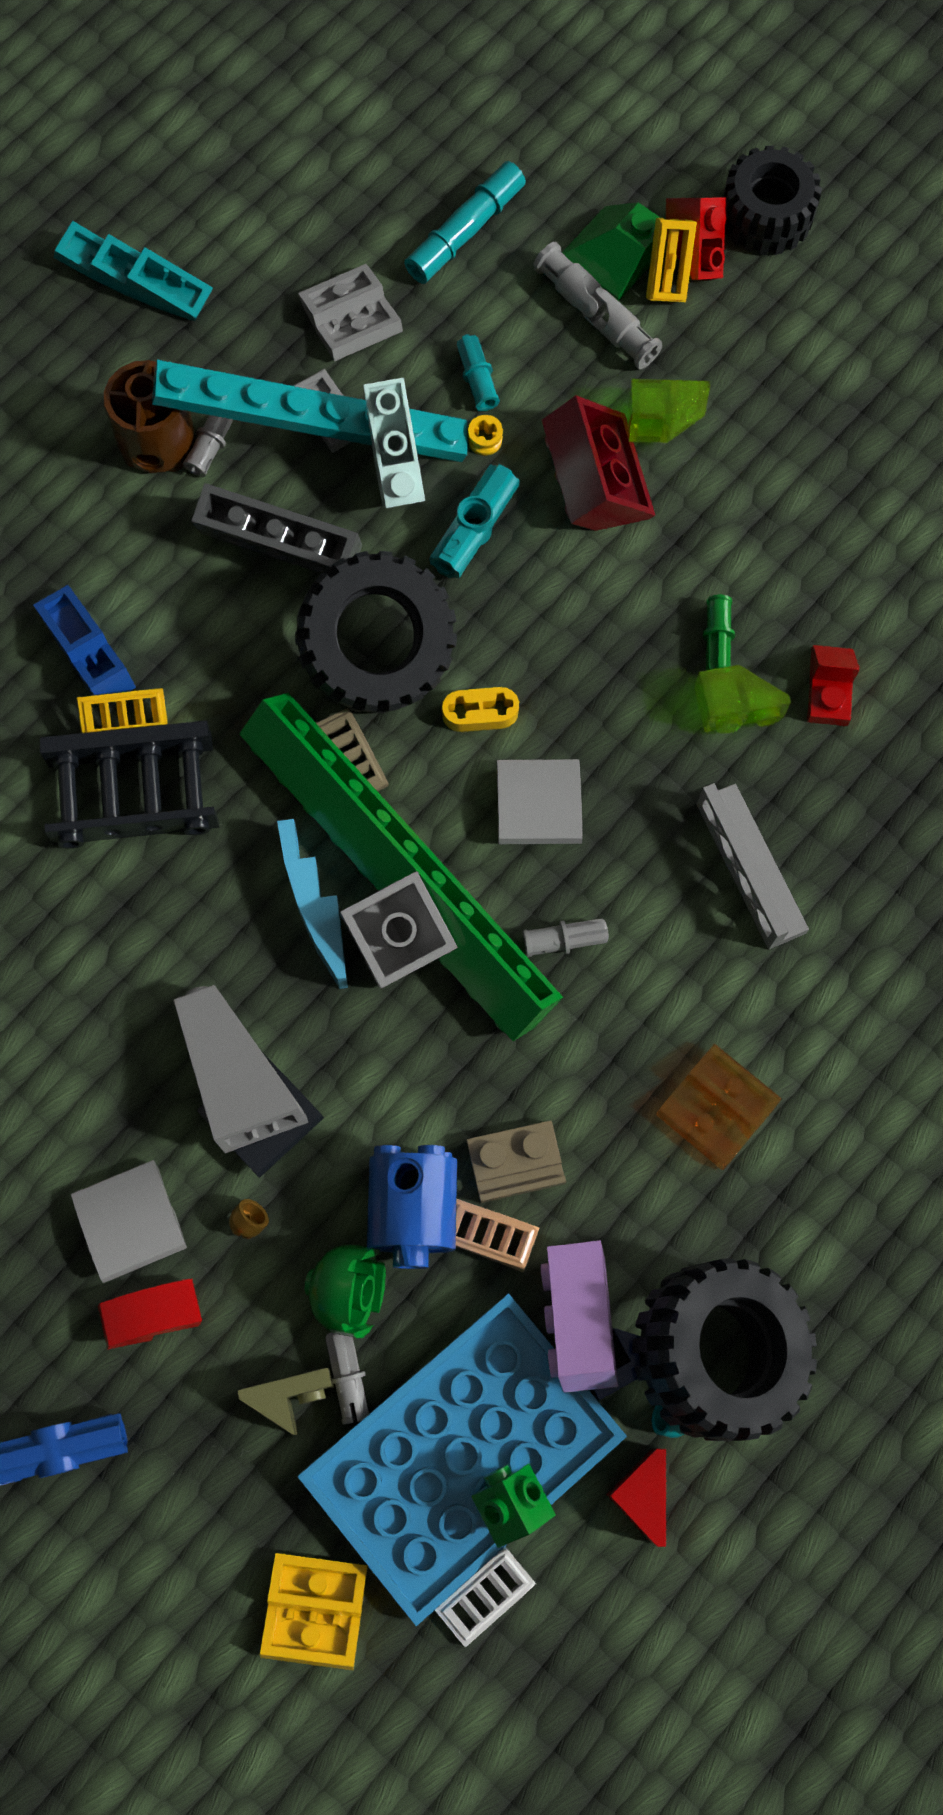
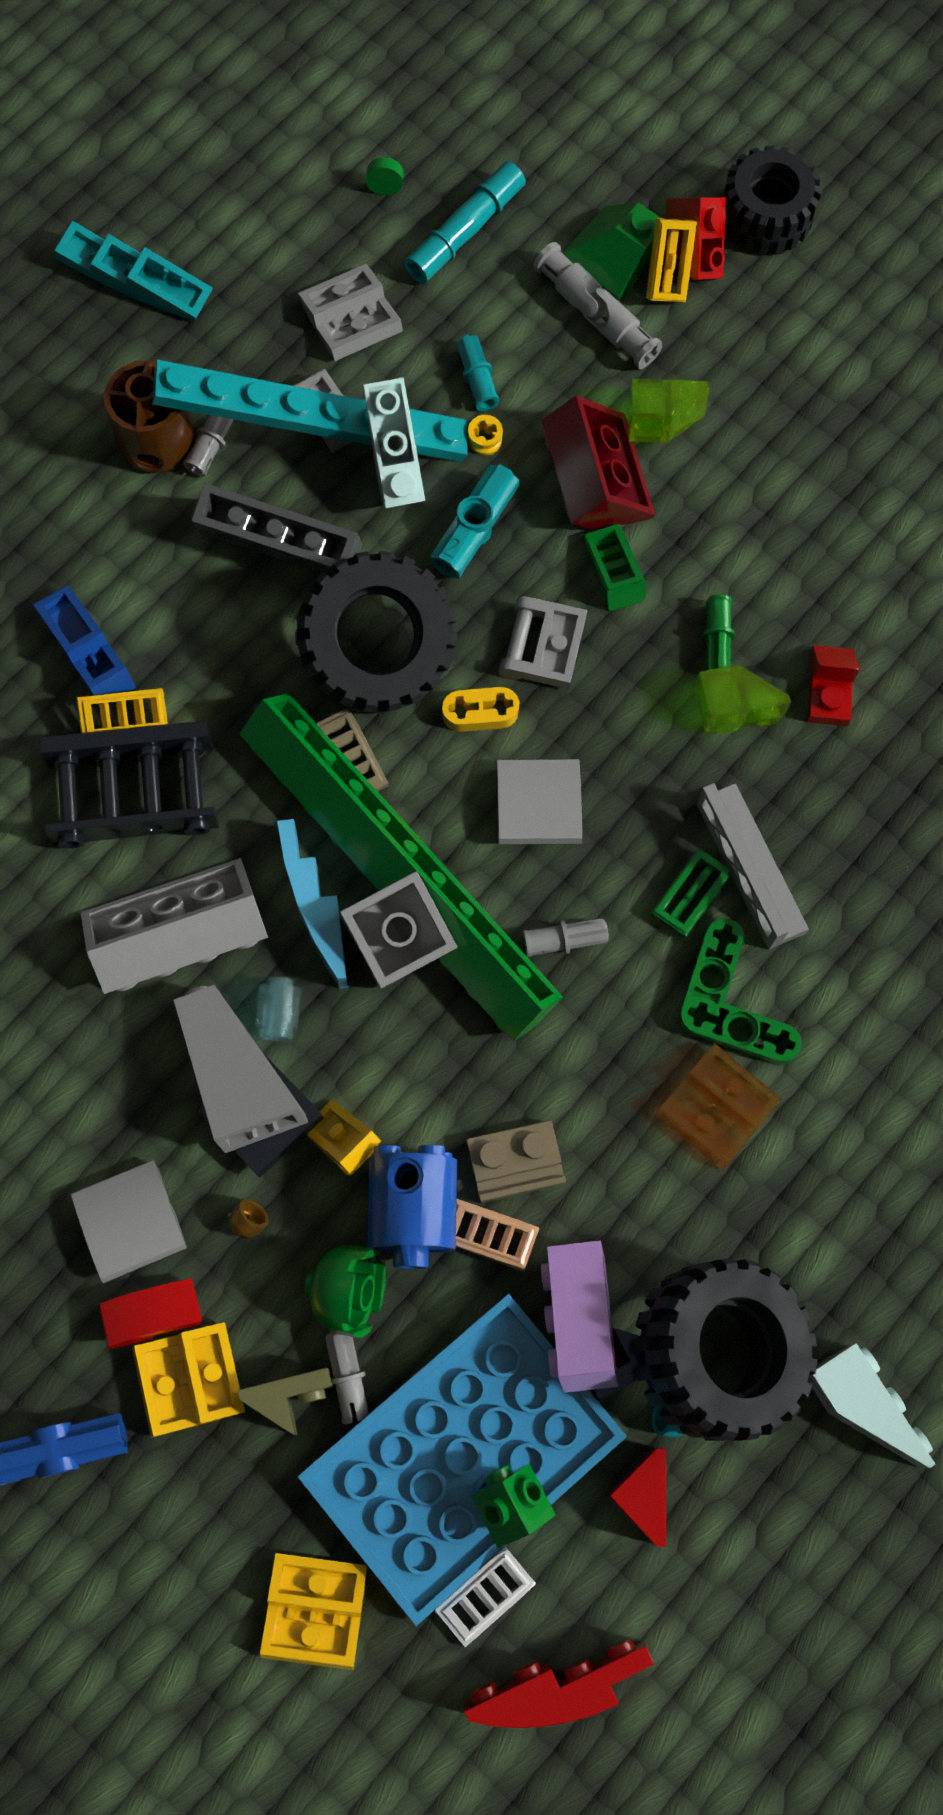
none -> light grey slope [80,858,268,994]
none -> yellow slope [132,1322,245,1438]
none -> clear light blue brick [255,977,302,1042]
none -> yellow slope [306,1099,381,1176]
none -> green tile [366,157,404,196]
none -> red slope [464,1638,654,1728]
none -> light grey plate [498,596,588,689]
none -> green slope [582,523,646,611]
none -> green tile [650,848,733,940]
none -> green beam [679,918,802,1065]
none -> light aqua slope [808,1343,936,1468]

